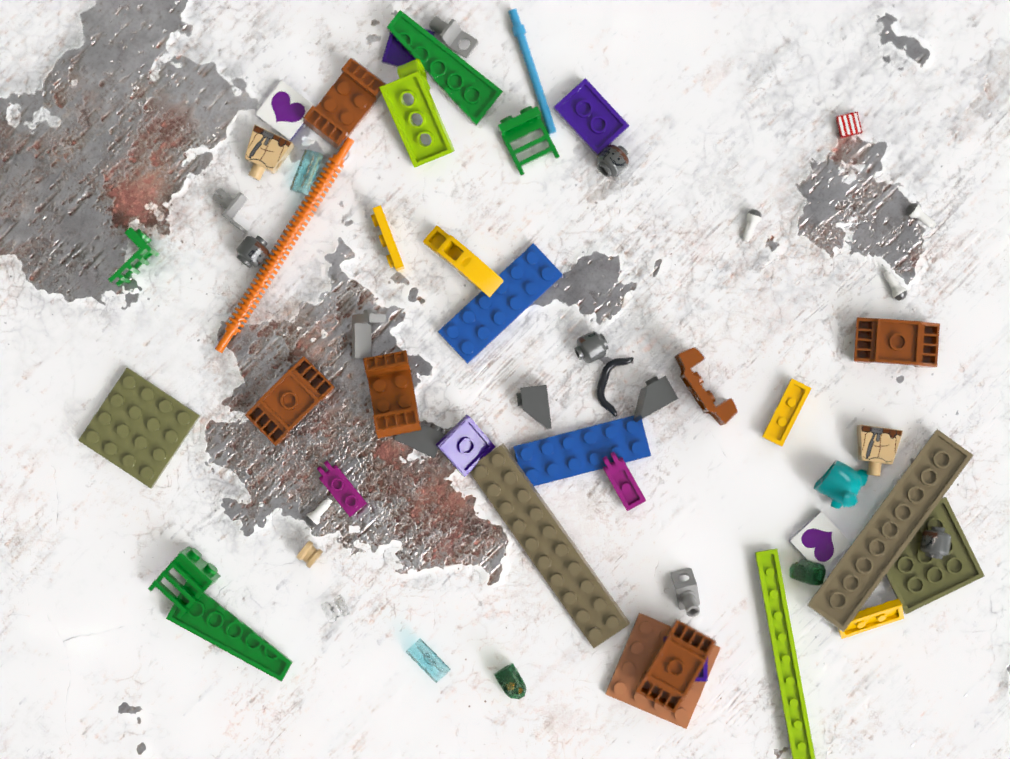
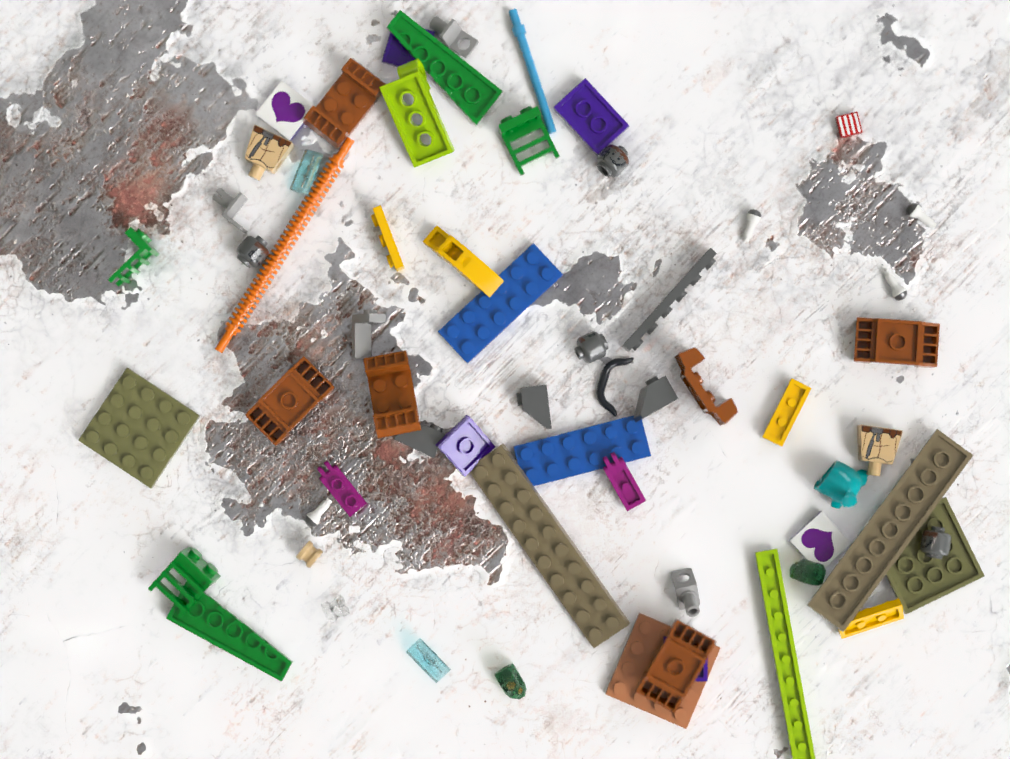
none -> dark grey plate [622,248,717,352]

